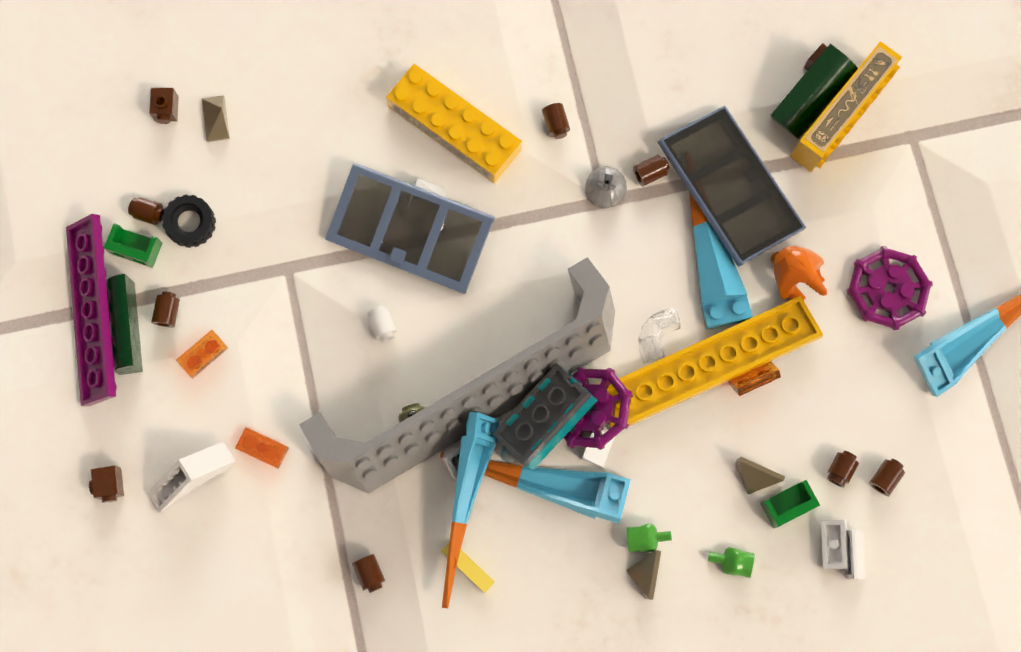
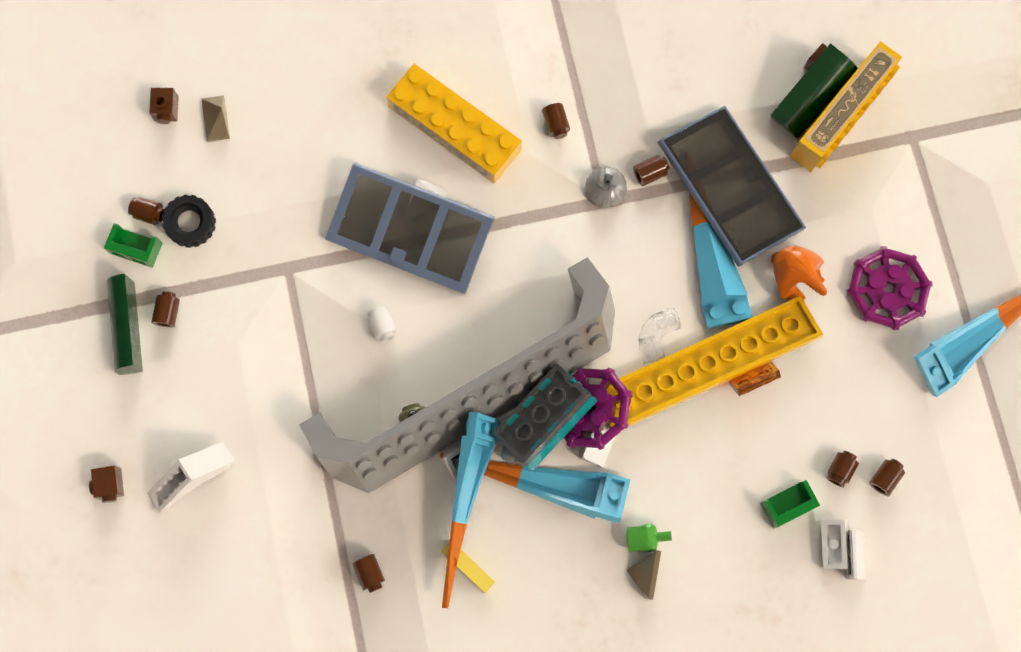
magenta plate [66,214,117,406] -> none
clear orange plate [176,330,228,379] -> none
clear orange plate [235,427,289,469] -> none
bright green piece [708,547,755,578] -> none
dark tan slope [735,457,785,494] -> none

